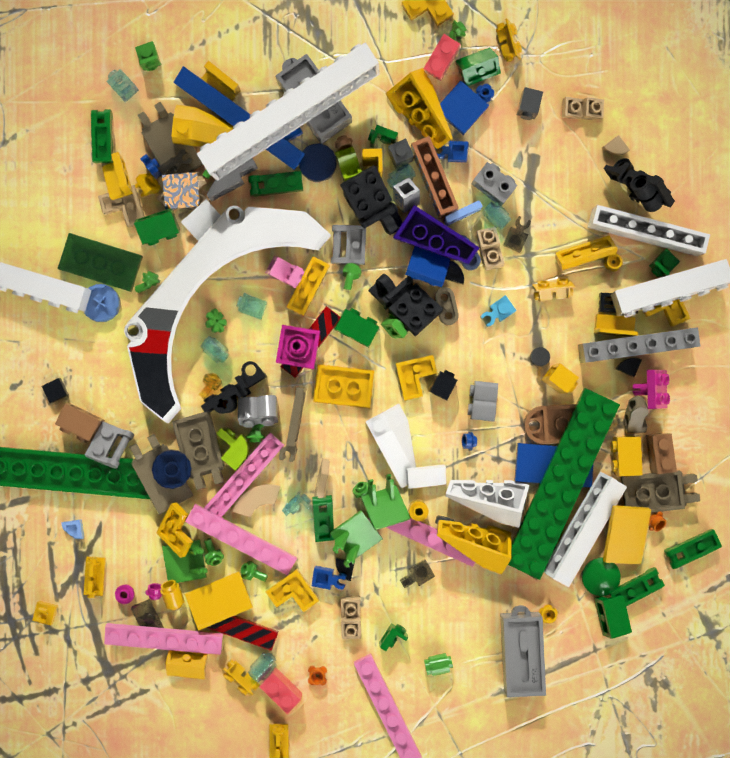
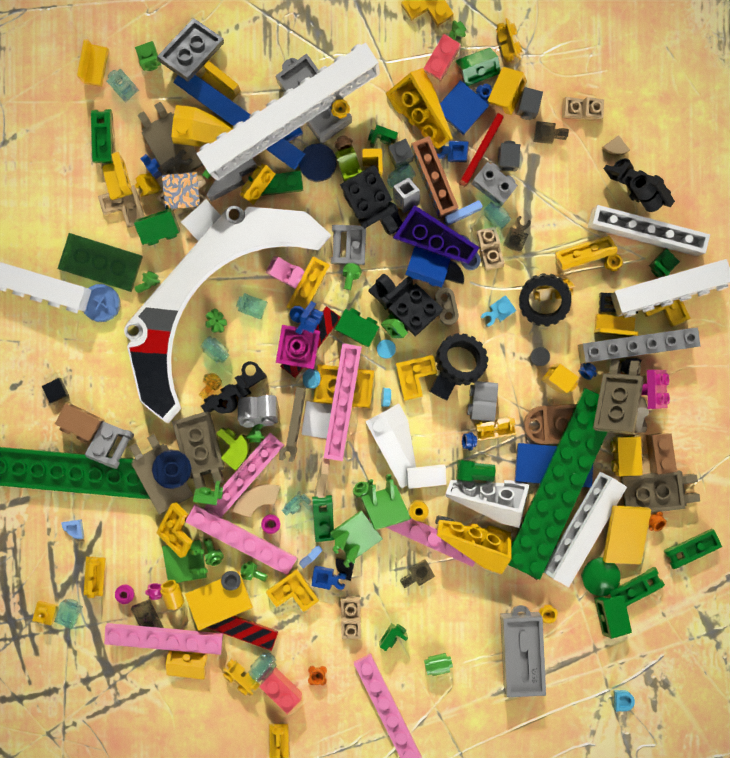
none -> clear light blue bracket [54,599,83,629]
none -> yellow panel [77,39,109,87]
none -> plate [157,18,224,82]
none -> bright green bracket [193,481,223,505]
none -> dark grey tile [221,571,241,591]
none -> yellow hinge [239,164,276,205]
none -> dark pink plate [261,514,281,534]
none -> blue hips [289,301,324,334]
none -> light blue tile [299,545,323,568]
none -> white sticker [301,401,332,439]
none -> medium azure tile [303,369,321,389]
none -> bright pink plate [324,344,362,461]
none -> yellow plate [331,99,350,119]
none -> medium azure tile [377,339,396,359]
none -> medium azure tile [381,387,391,407]
none -> black tyre [435,333,489,386]
none -> green piece [456,460,496,481]
none -> red tile [459,113,504,187]
none -> yellow hinge [475,417,516,441]
none -> yellow panel [488,67,527,115]
none -> dark grey brick [498,141,521,171]
none -> black tyre [519,273,571,327]
none -> clear smoke plate [533,121,569,144]
none -> blue plate [578,363,597,380]
none -> dark tan tile [593,359,644,435]
none -> medium azure tile [614,690,635,712]

